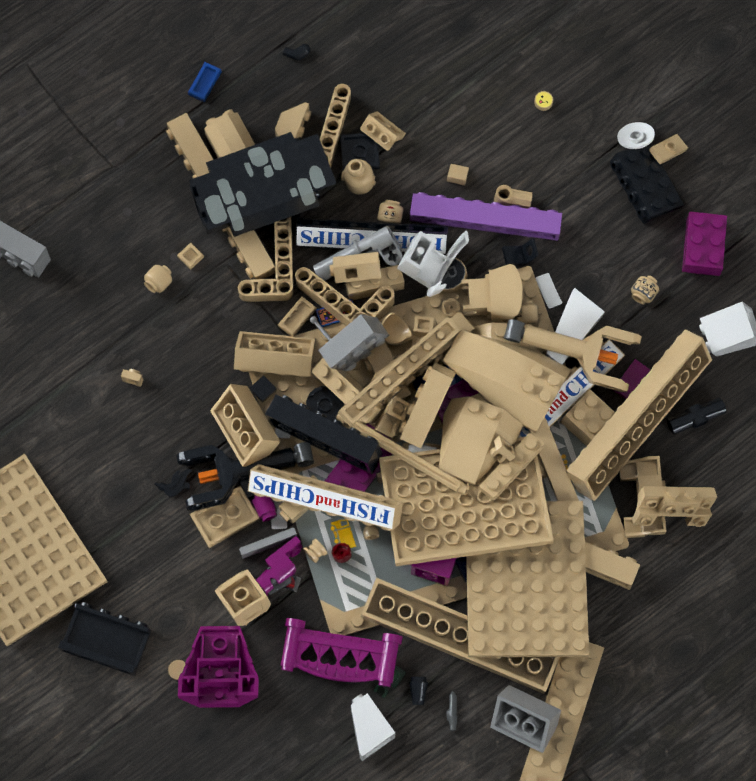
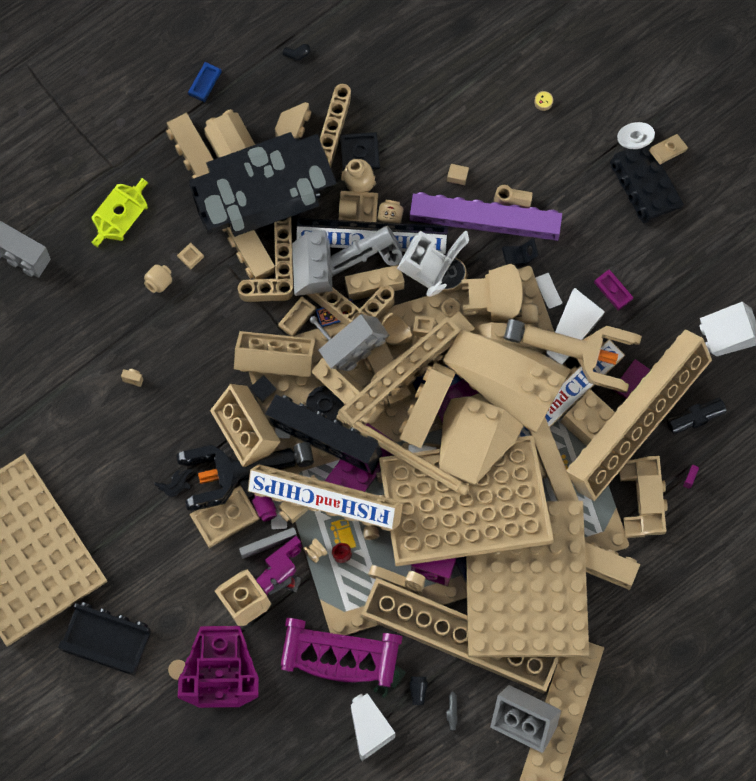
tan brick [330,252,381,283] -> none
tan bracket [360,111,406,151] -> none
tan slope [374,396,411,438] -> none
tan plate [479,433,545,501] -> none
tan tile [490,435,516,463] -> none
tan head [631,276,659,304] -> none
tan bracket [632,486,717,527] -> none
magenta brick [682,212,727,276] -> none
none -> neon yellow plate [91,178,148,247]
none -> light grey slope [292,230,333,296]
none -> tan plate [339,191,378,222]
none -> tan beam [368,565,425,595]
none -> magenta plate [594,270,633,311]
none -> magenta tile [683,465,699,489]

